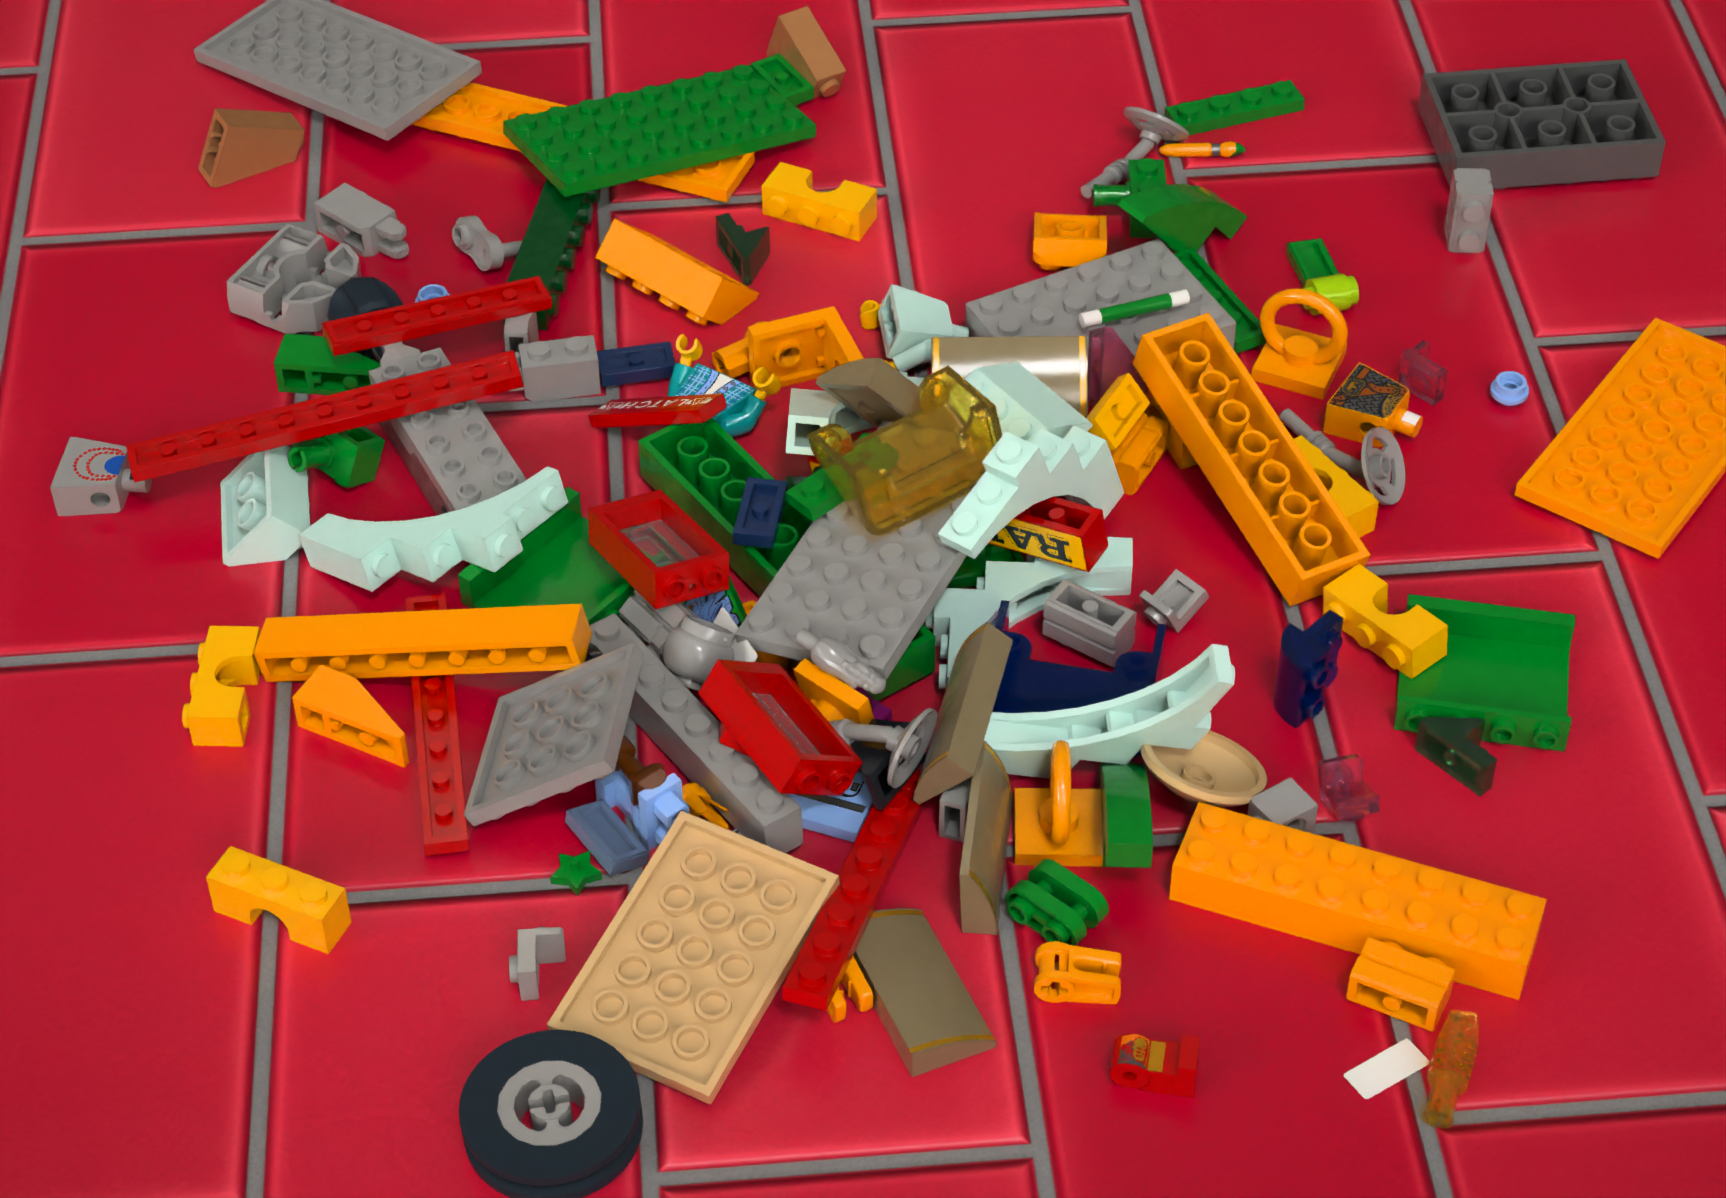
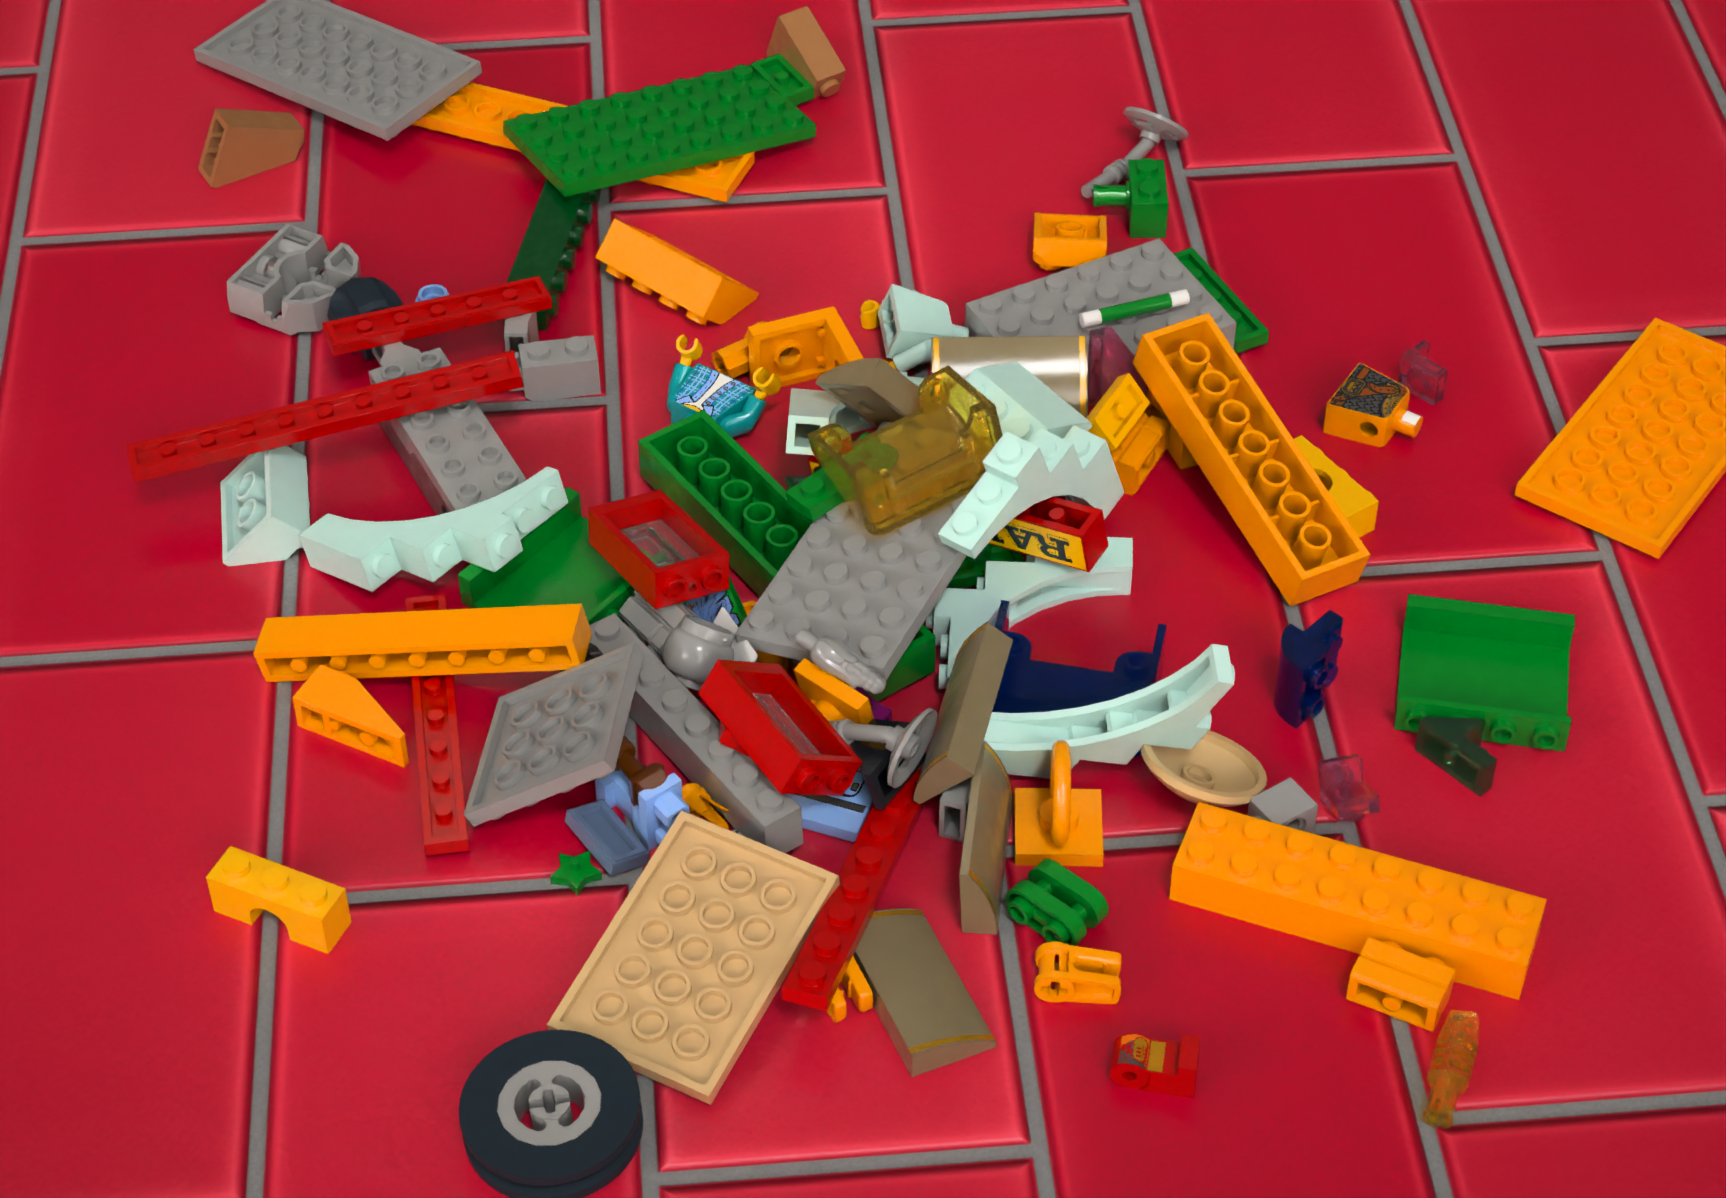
light grey torso [50,437,152,516] -> none
yellow arch [182,626,261,747] -> none
green slope [274,334,380,395] -> none
green brick [287,426,385,488] -> none
light grey hinge [314,183,409,259] -> none
light grey piece [452,215,523,271] -> none
light grey bracket [509,927,566,1001] -> none
red tile [588,394,727,428] -> none
dark blue plate [597,341,675,387] -> none
slope [715,213,770,286] -> none
dark blue plate [733,477,788,549] -> none
yellow arch [762,162,877,241] -> none
light grey brick [1042,579,1137,667] -> none
green slope [1099,763,1153,868] -> none
green slope [1118,184,1248,252] -> none
light grey bracket [1139,569,1210,633] -> none
light orange piece [1159,141,1245,158] -> none
green plate [1164,80,1305,135] -> none
light orange tile [1251,288,1348,400] -> none
light grey dish [1279,408,1405,505] -> none
green tile [1286,238,1339,288] -> none
lime brick [1302,273,1359,316] -> none
yellow arch [1323,563,1448,679] -> none
white sticker [1344,1039,1430,1099] -> none
dark grey brick [1418,59,1666,189] -> none
light grey brick [1444,168,1494,253] -> none
light blue plate [1490,371,1529,406] -> none

